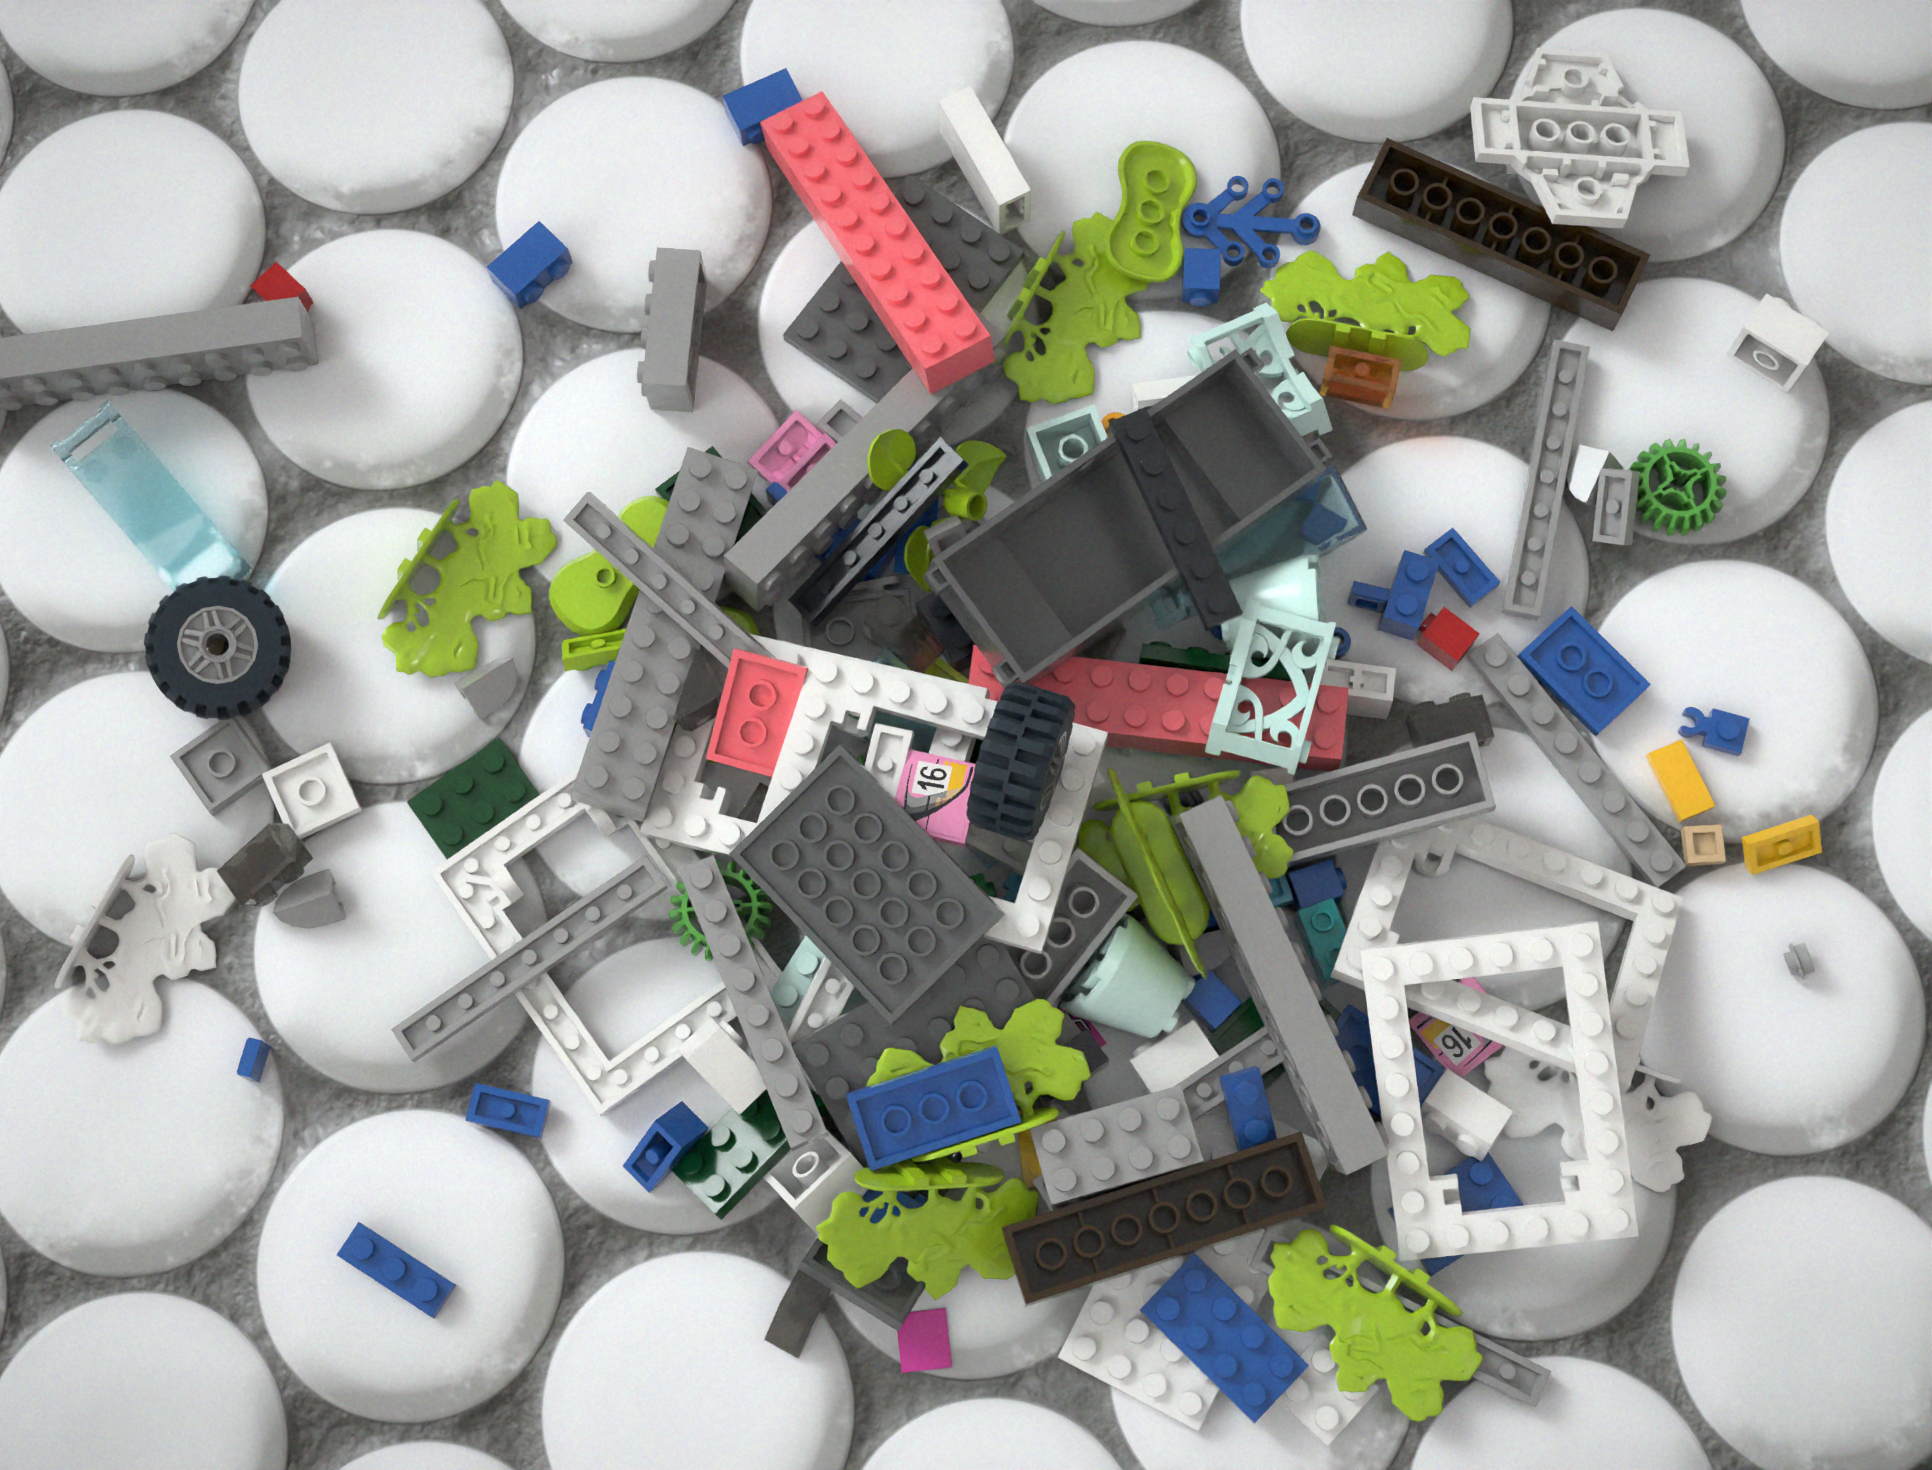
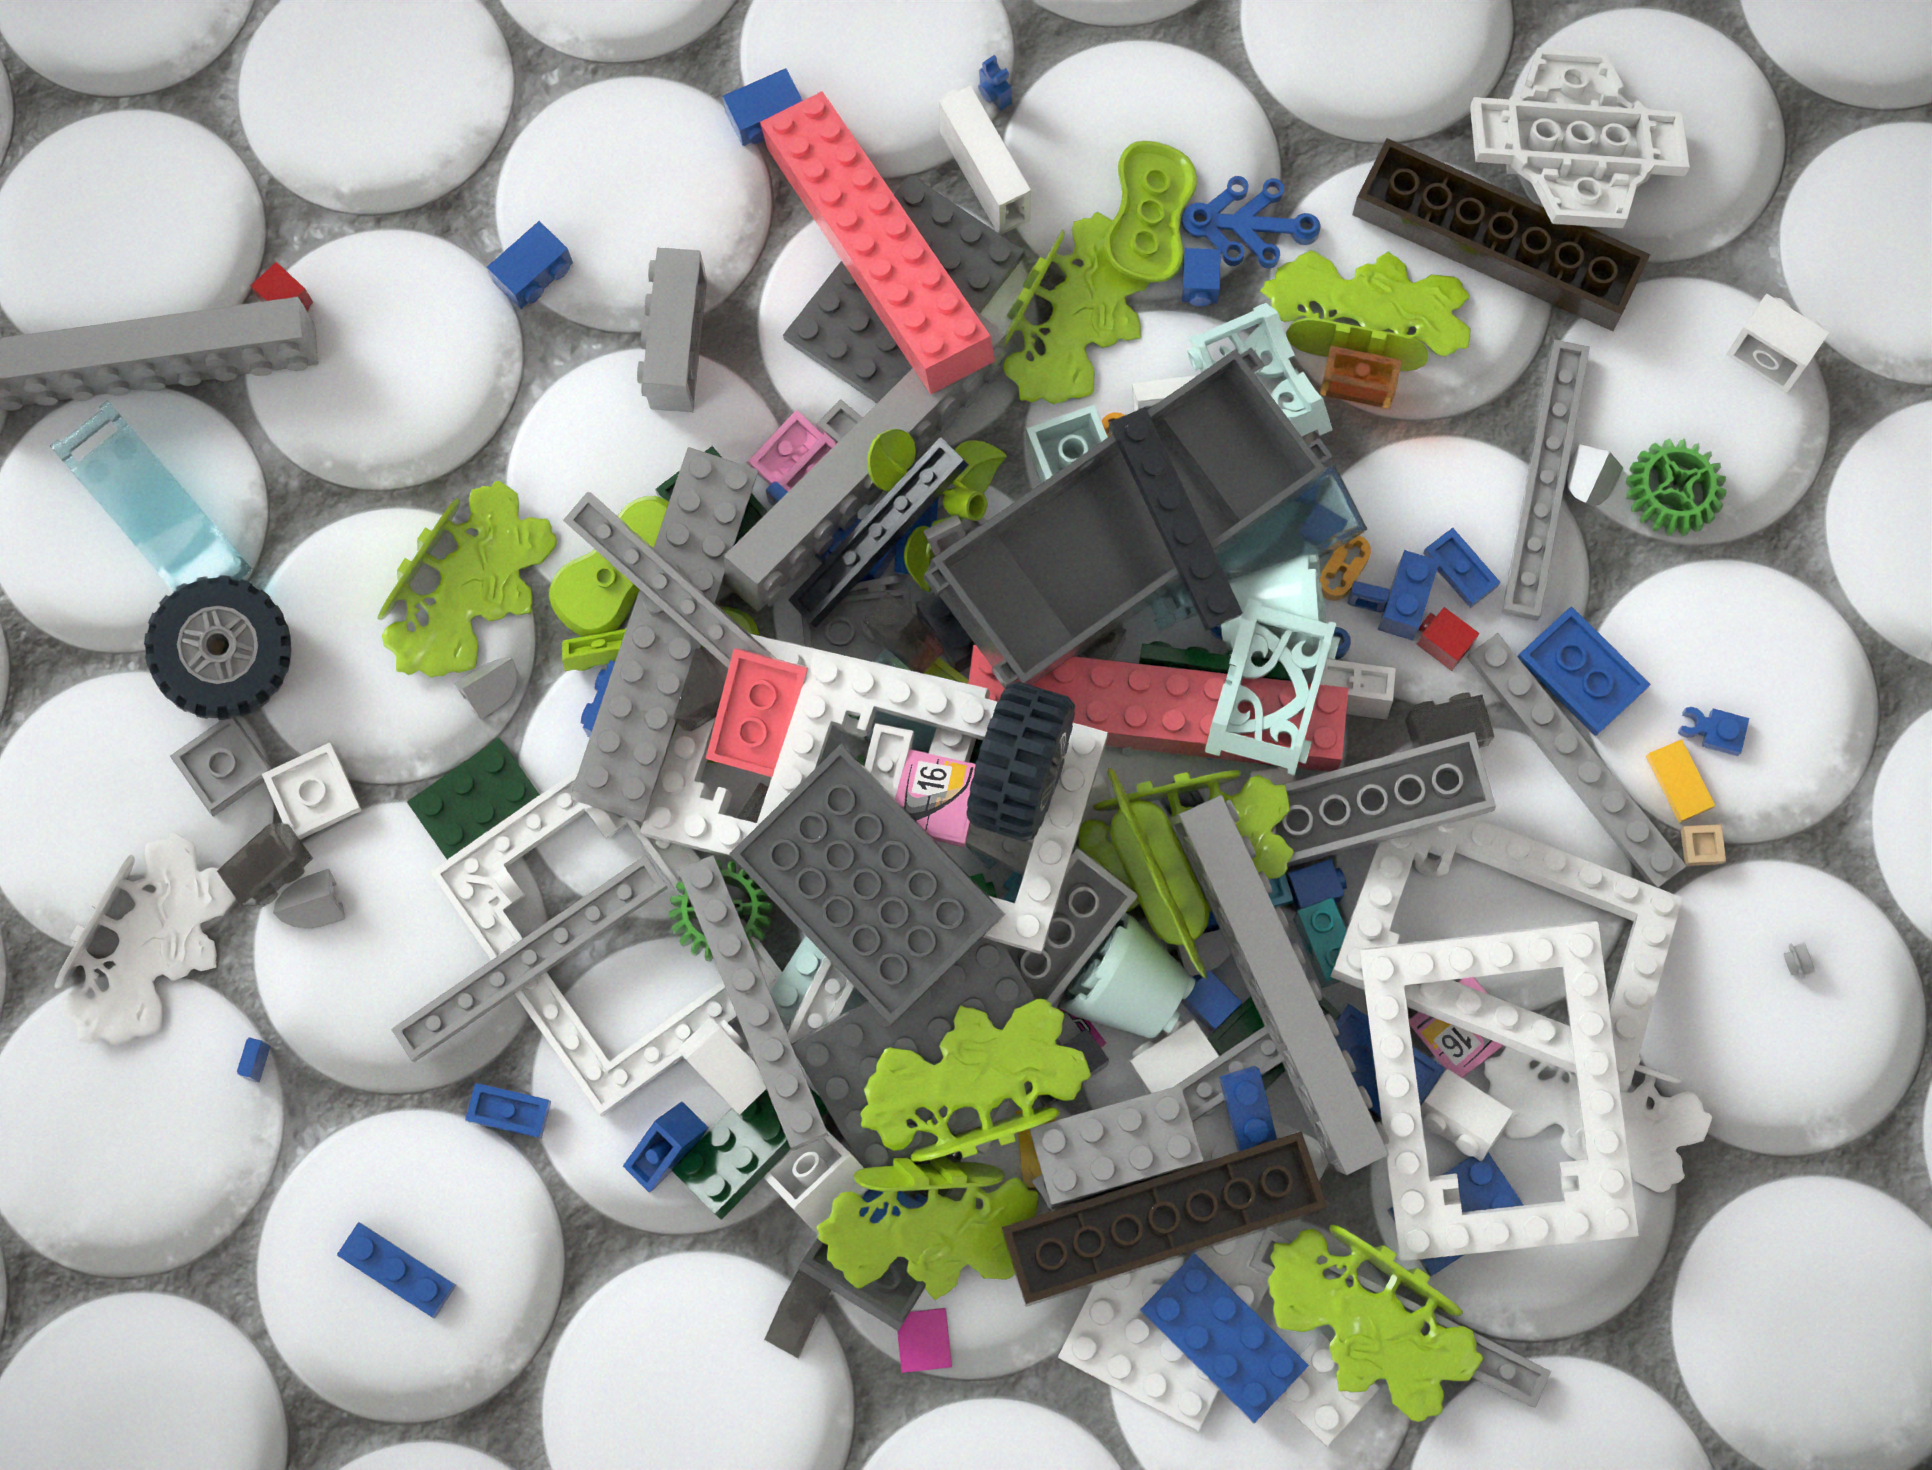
blue plate [846,1045,1021,1171] -> none
light grey plate [1592,468,1640,545] -> none
yellow plate [1742,815,1822,875] -> none
none -> blue plate [978,55,1012,111]
none -> light orange beam [1319,535,1371,601]

